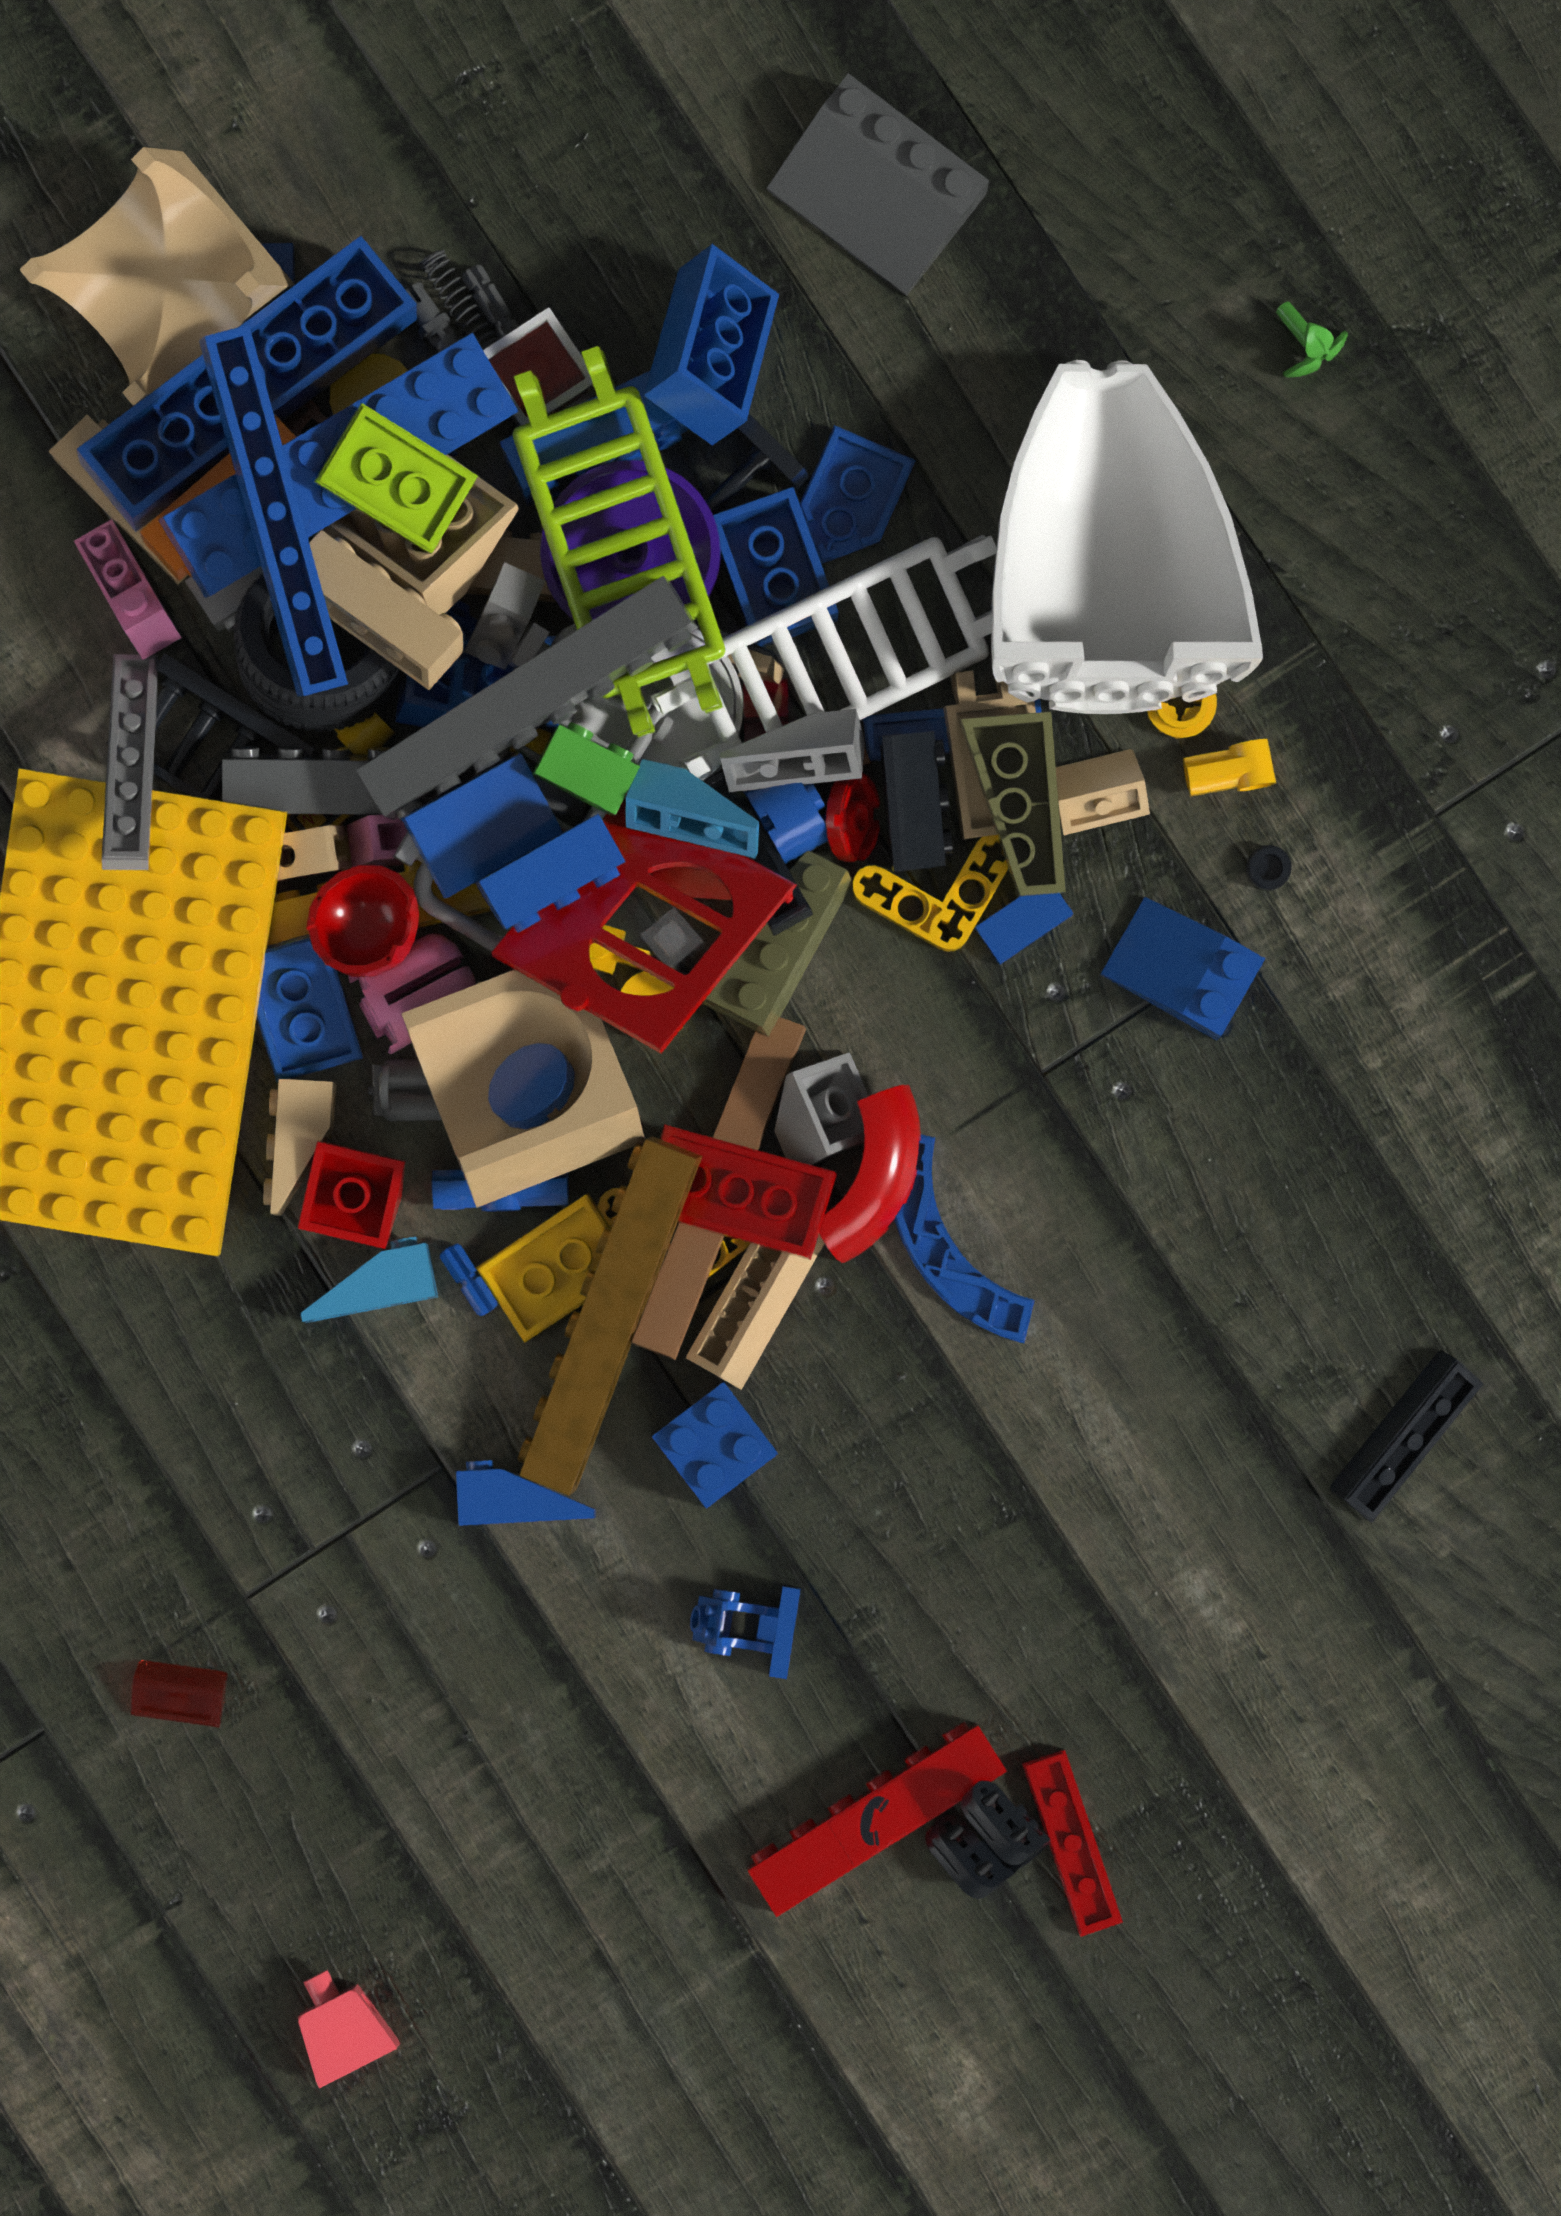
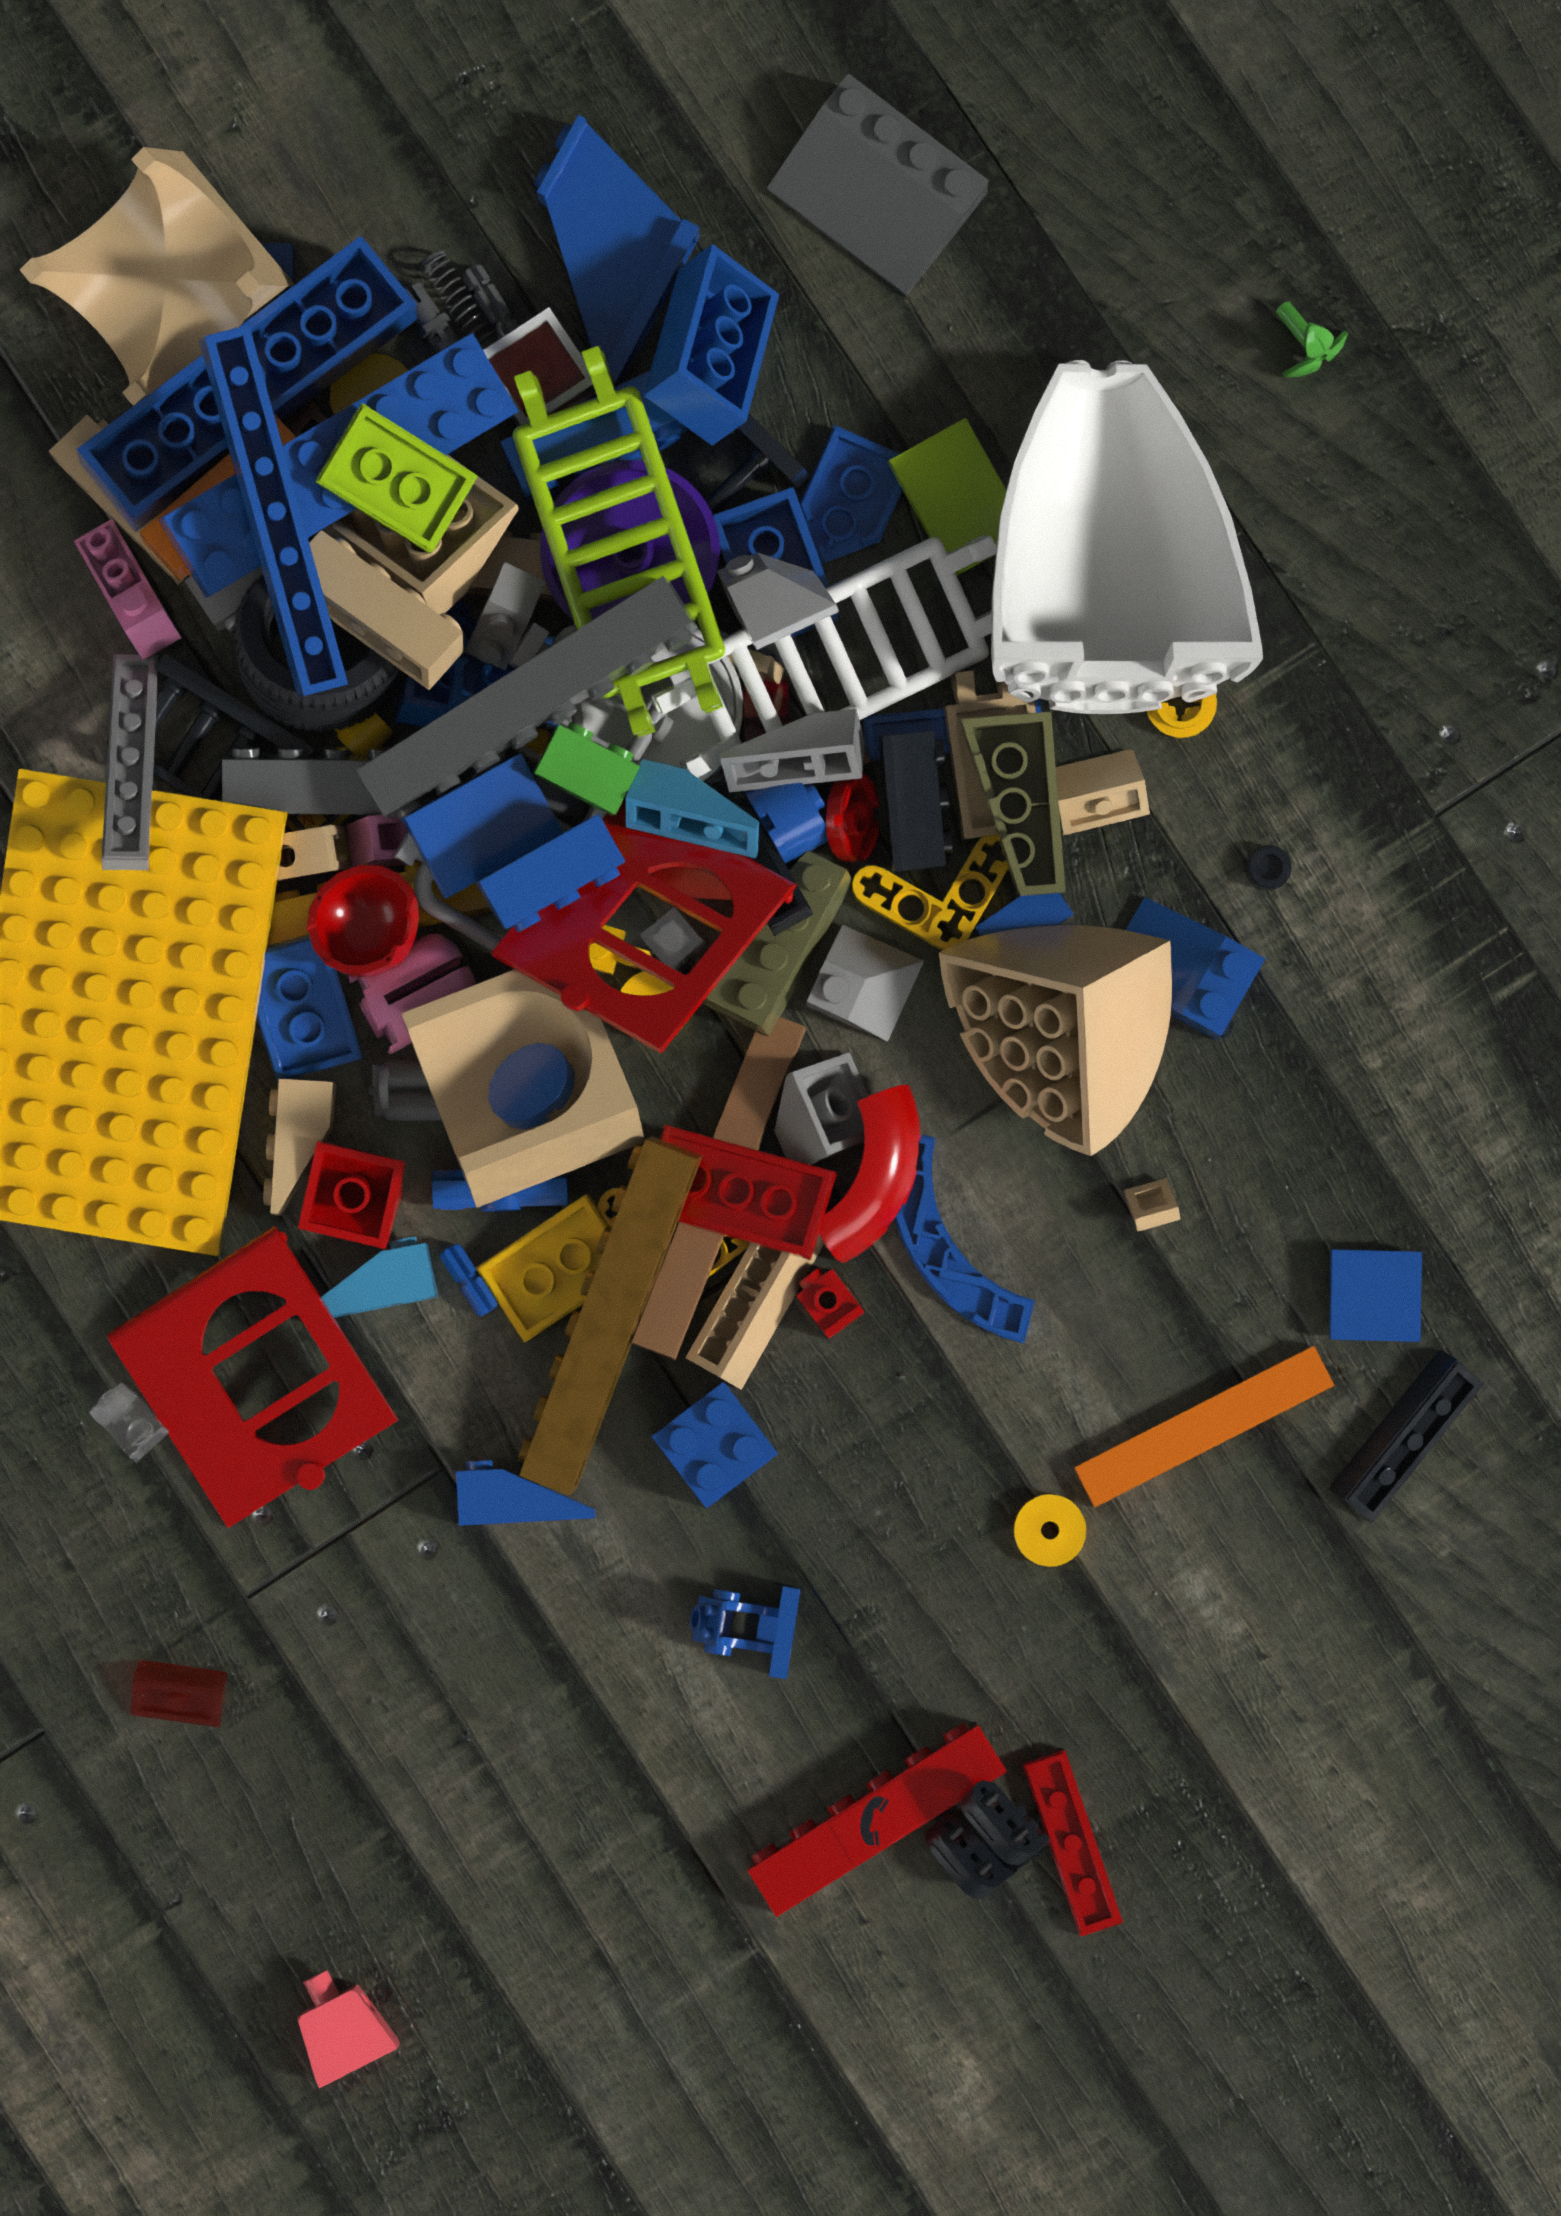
yellow piece [1183,739,1276,797] -> none
none -> clear bracket [89,1383,169,1463]
none -> red door [107,1226,398,1528]
none -> blue piece [534,114,700,387]
none -> light grey slope [716,552,839,650]
none -> red brick [796,1267,864,1339]
none -> light grey slope [806,925,924,1043]
none -> lime tile [887,418,1007,576]
none -> tan brick [939,925,1172,1156]
none -> yellow piece [1013,1494,1086,1567]
none -> orange tile [1073,1346,1335,1508]
none -> tan plate [1124,1178,1181,1232]
none -> blue tile [1329,1250,1422,1342]

